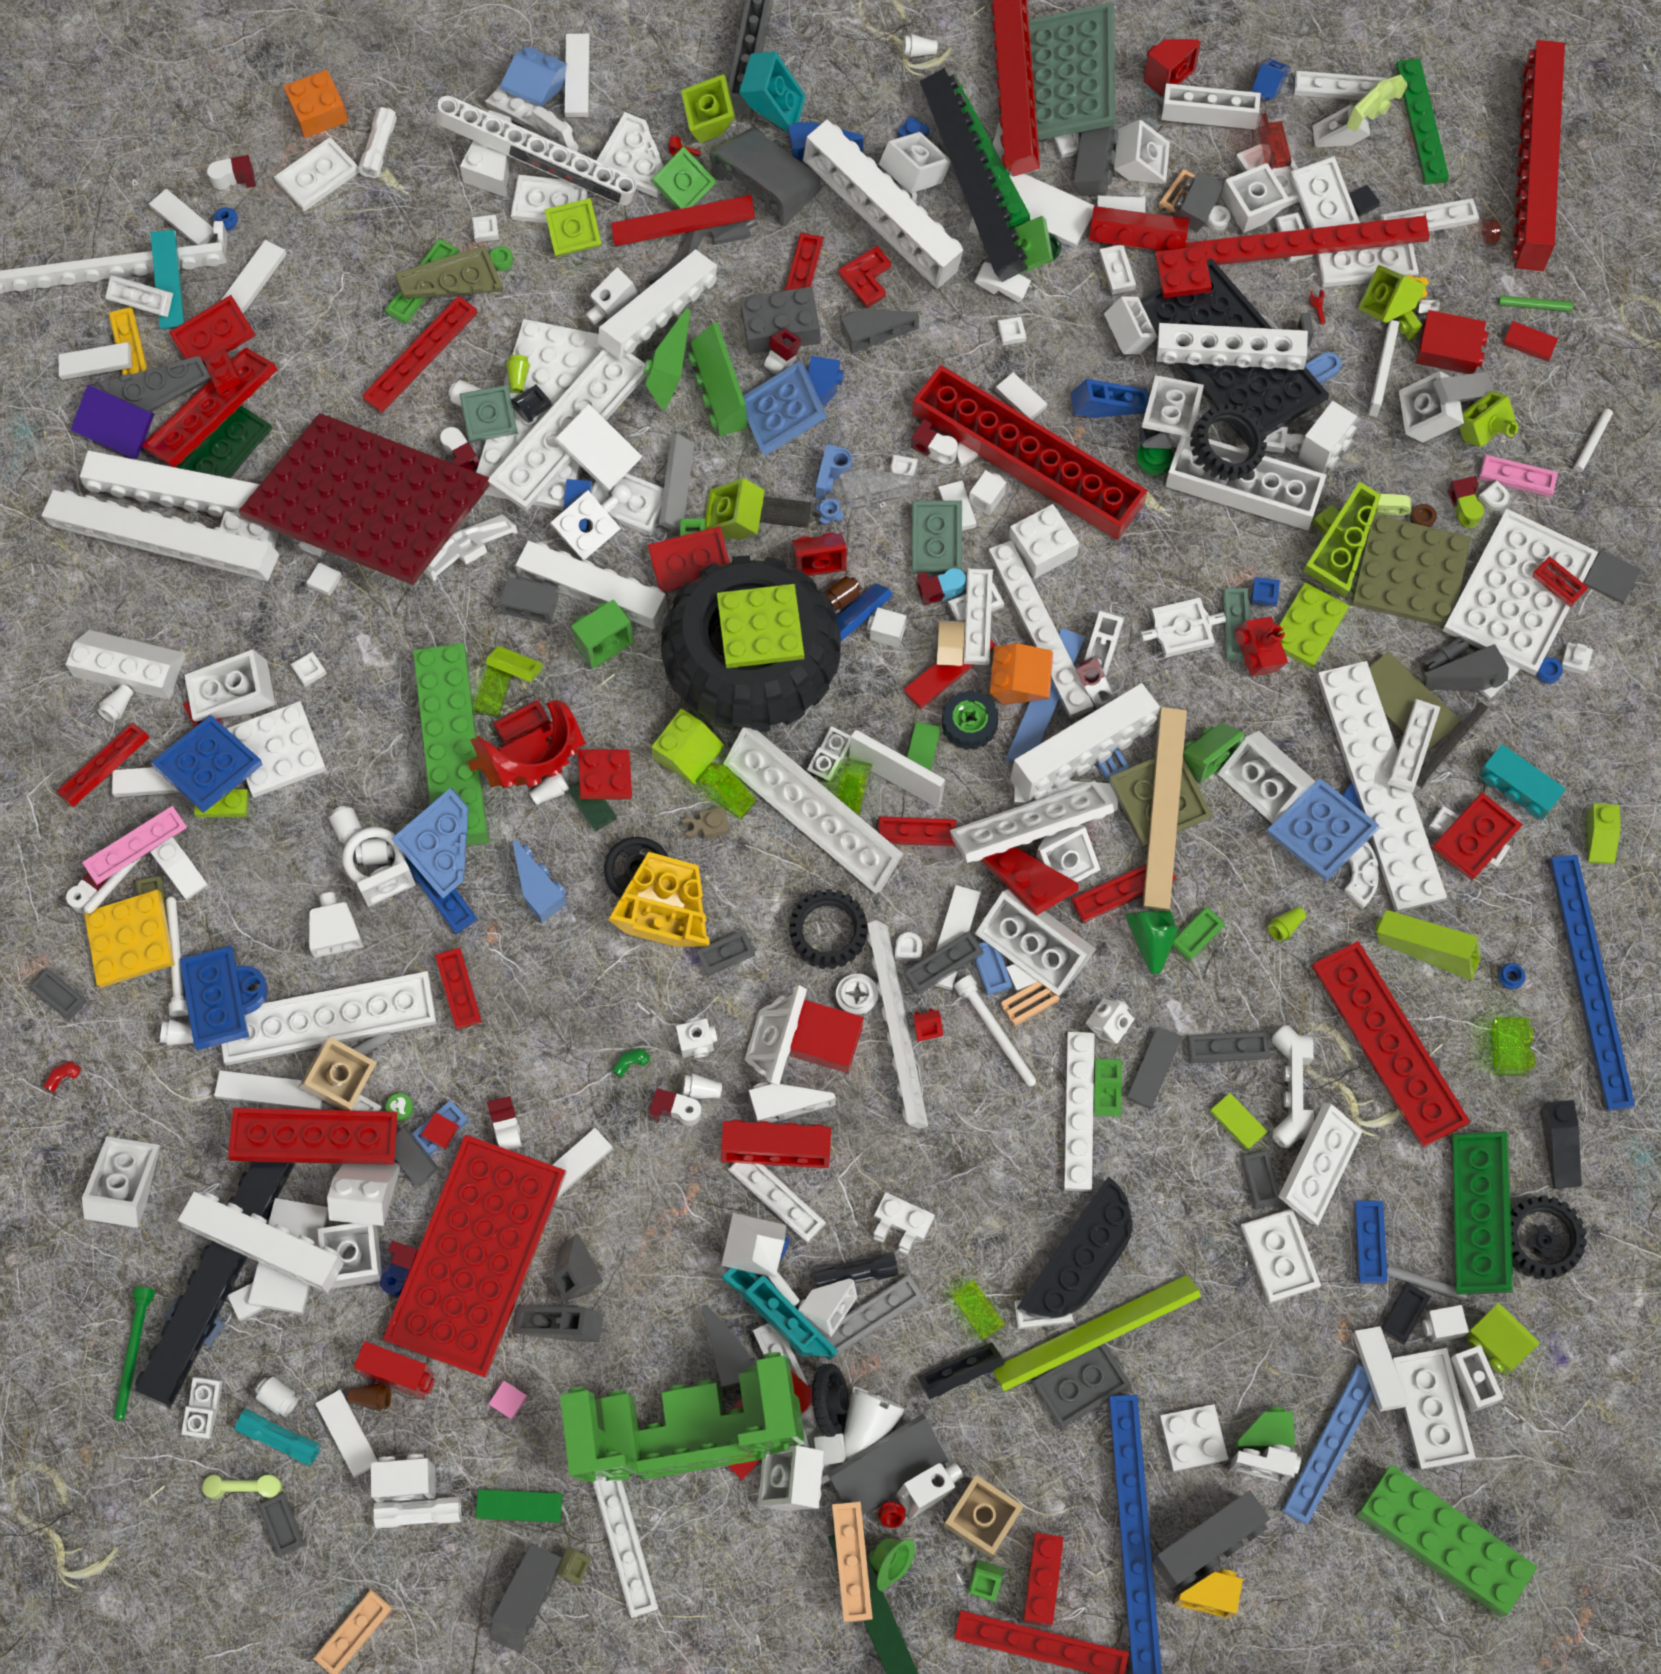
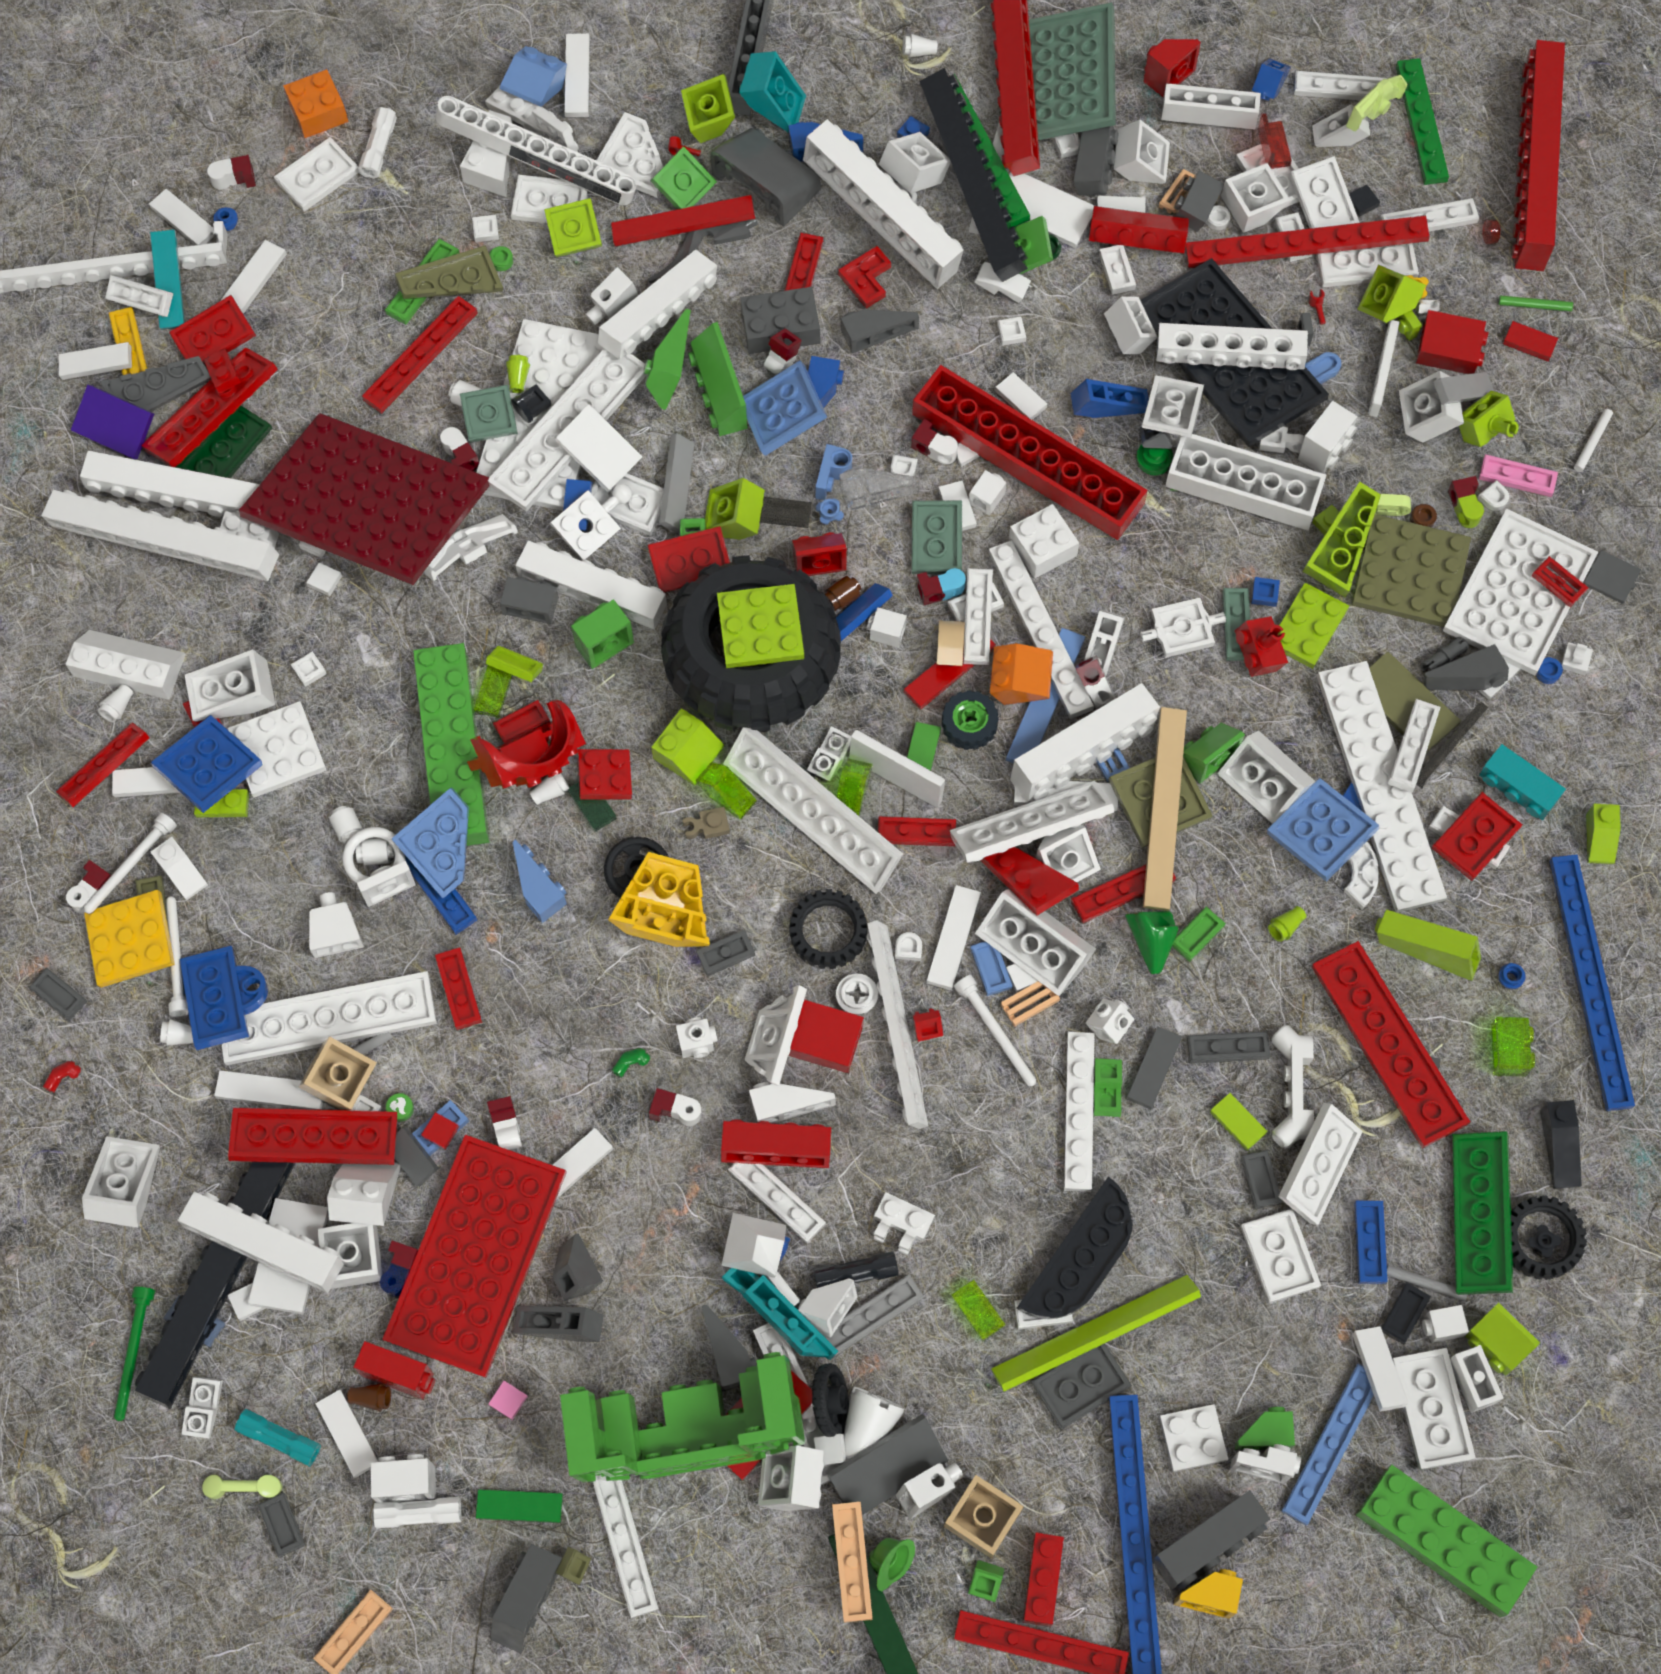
bright pink plate [82,806,187,885] -> none
white brick [255,1377,298,1417] -> none
white cone [682,1073,722,1099] -> none
red plate [878,1501,906,1528] -> none
dark grey tile [903,931,984,996] -> none
black plate [917,1342,1005,1400] -> none
red plate [1155,246,1212,298] -> none
black tyre [1190,403,1267,481] -> none

